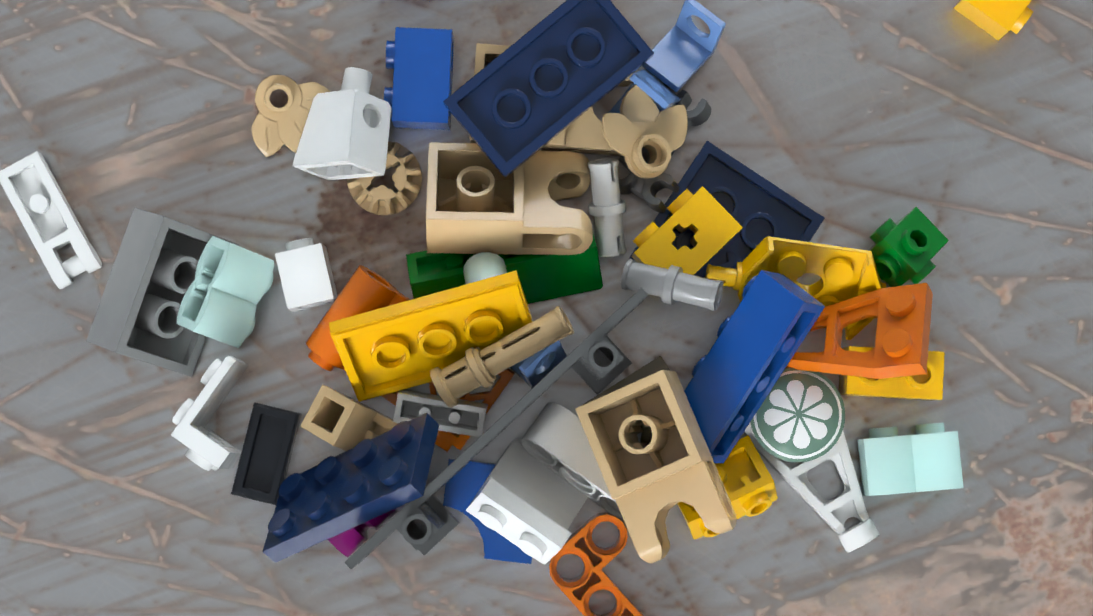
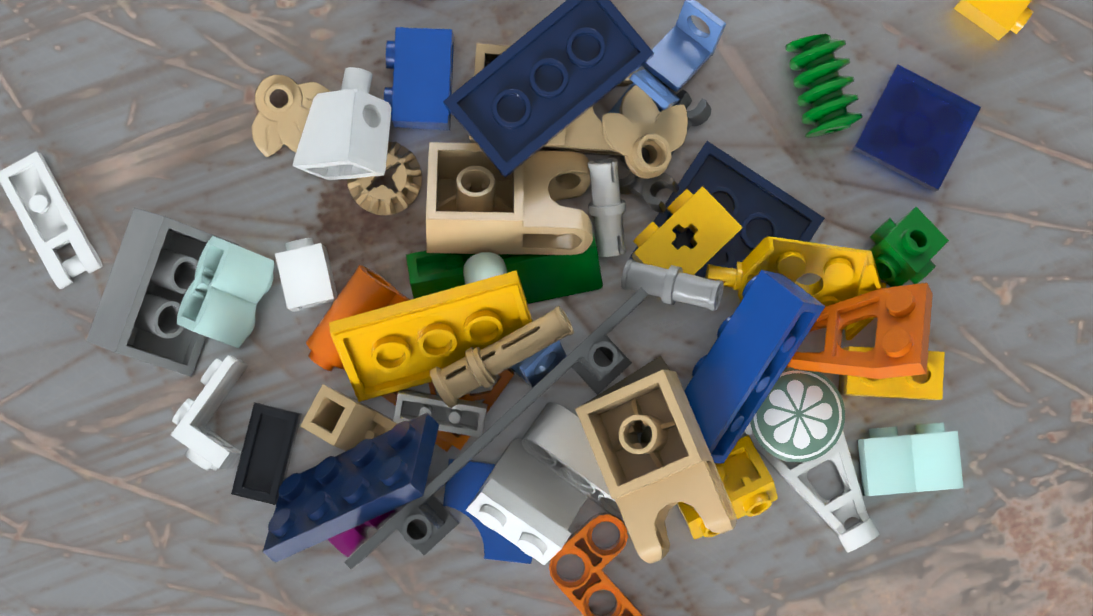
none -> green piece [785,34,863,138]
none -> clear blue plate [852,64,981,192]

